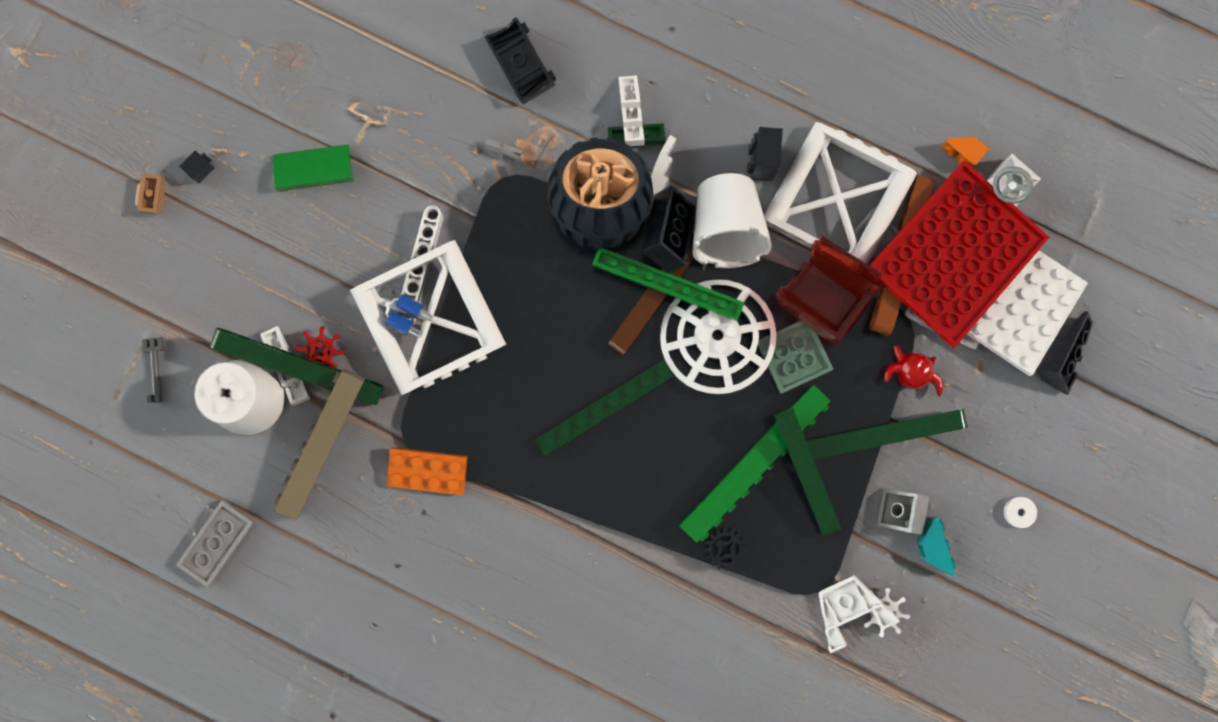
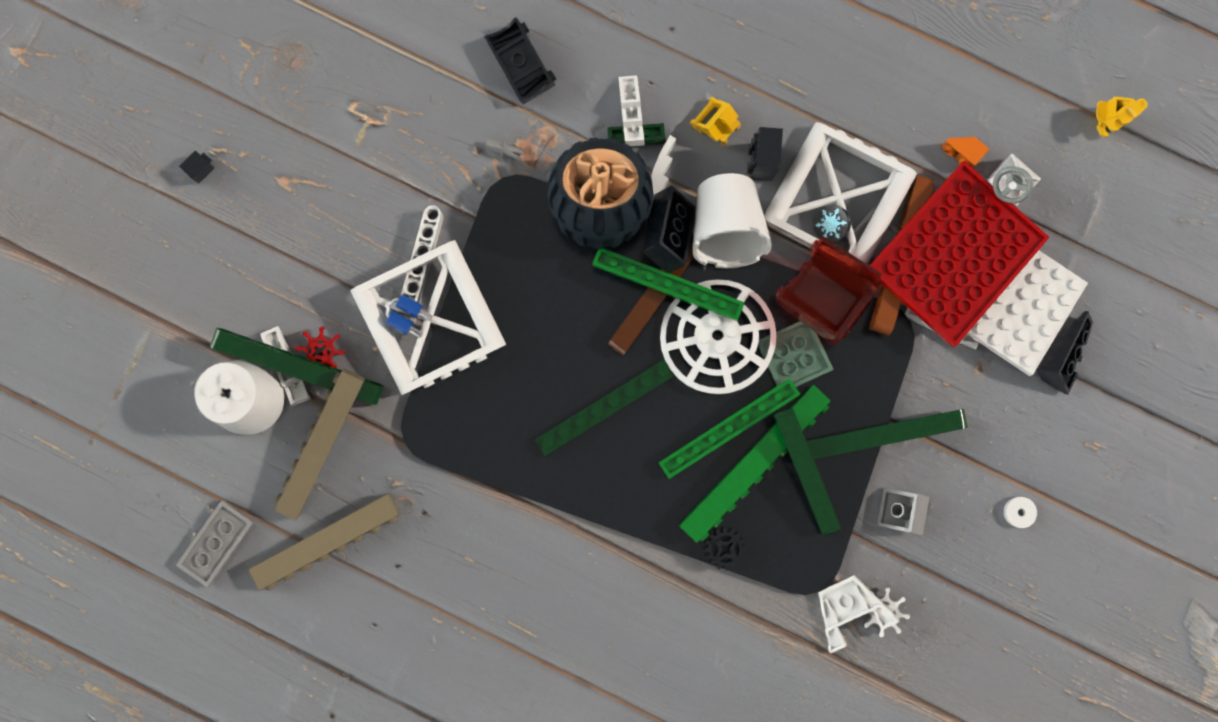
medium nougat slope [135,173,166,214] -> none
dark grey hinge [142,337,165,403] -> none
green slope [273,144,354,192] -> none
orange plate [387,447,468,495] -> none
red piece [884,346,943,396] -> none
teal slope [917,517,956,576] -> none
none -> dark tan brick [249,493,402,591]
none -> green plate [659,378,801,479]
none -> yellow piece [689,97,741,147]
none -> black tile [814,205,851,243]
none -> yellow piece [1096,96,1148,138]

